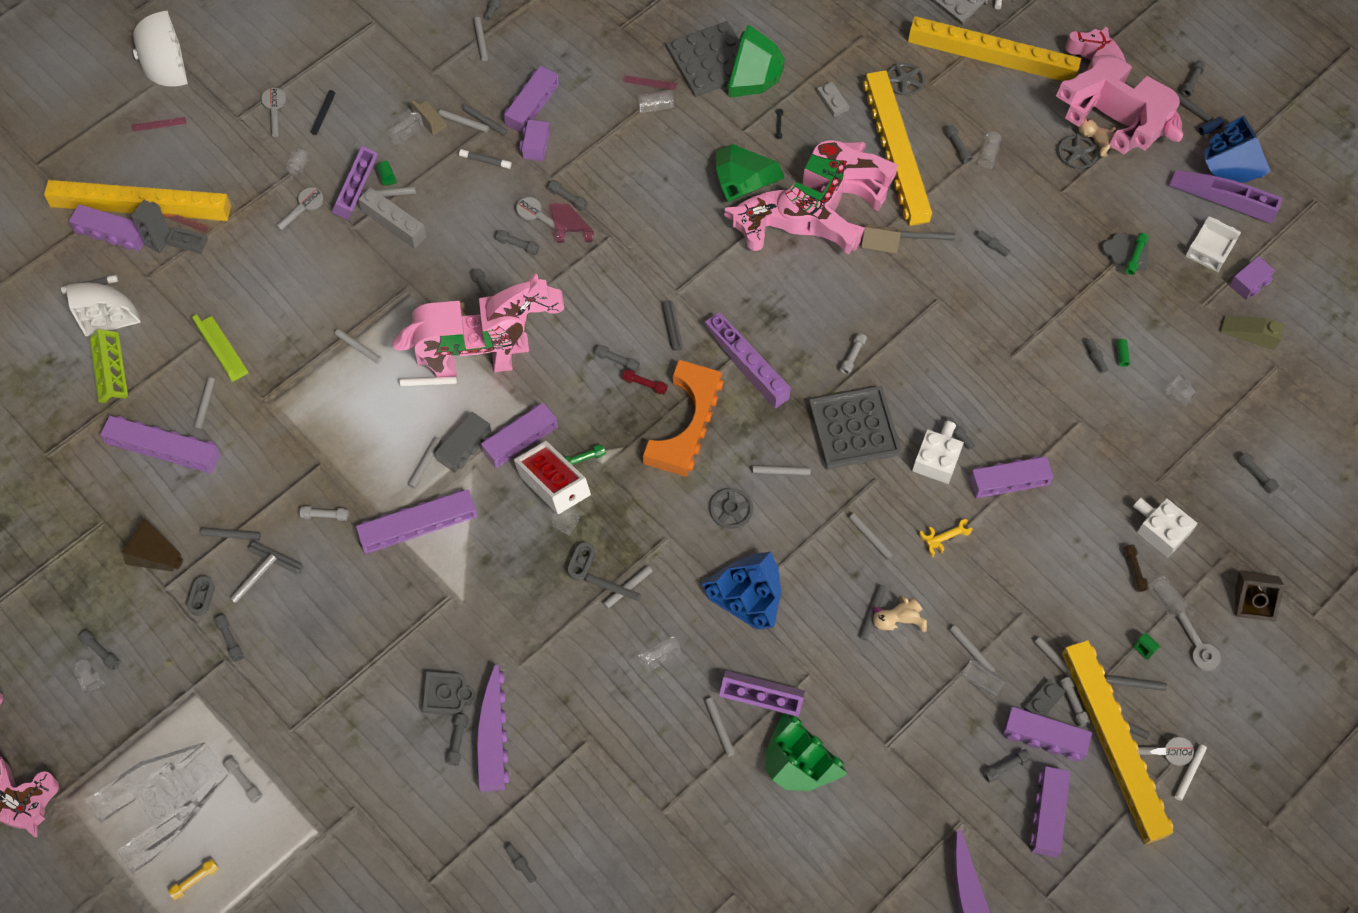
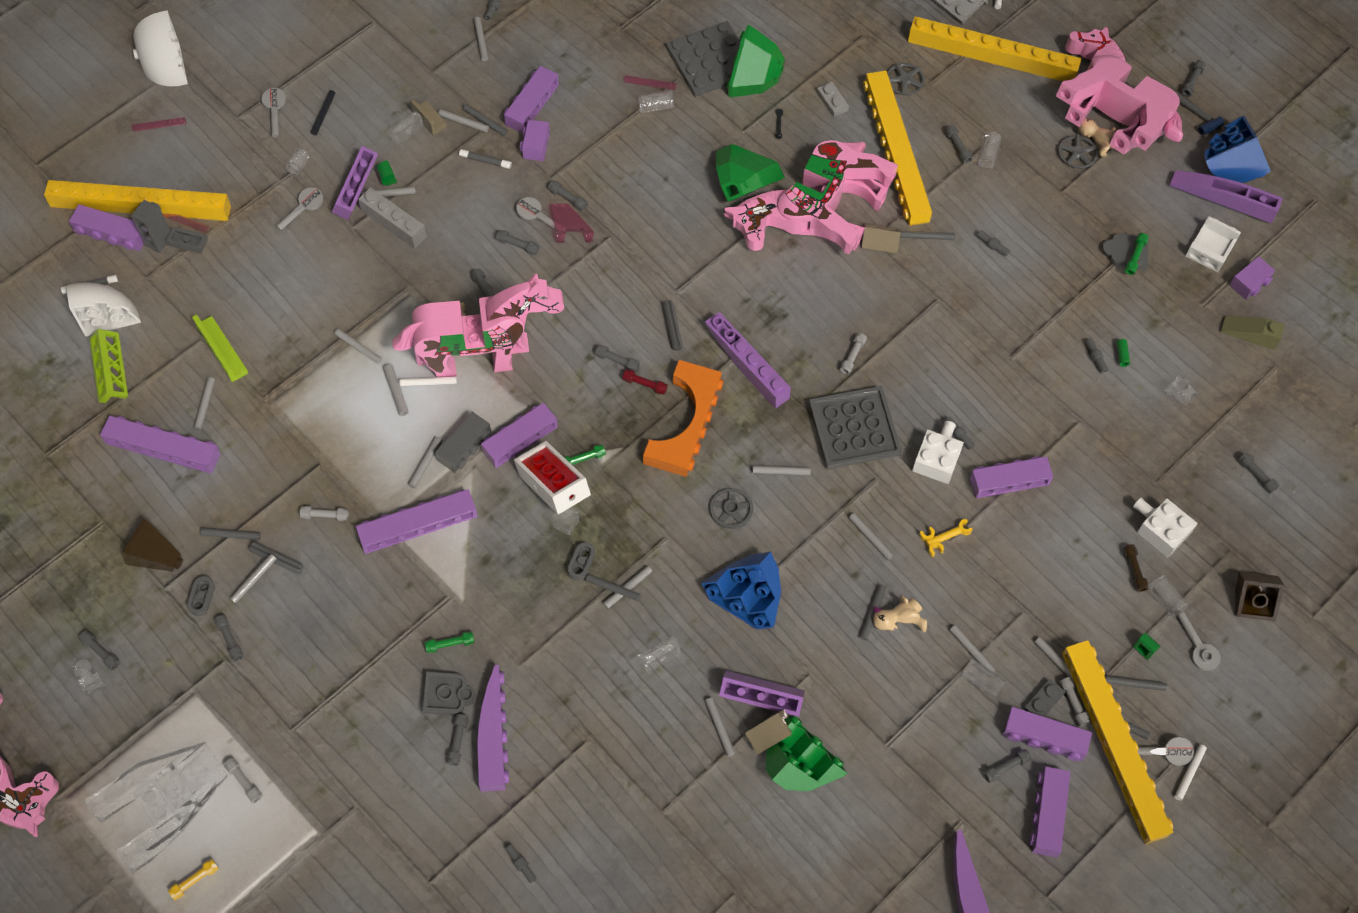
none -> light grey piece [384,364,409,416]
none -> green bar [425,631,475,653]
none -> dark tan panel [745,710,792,754]

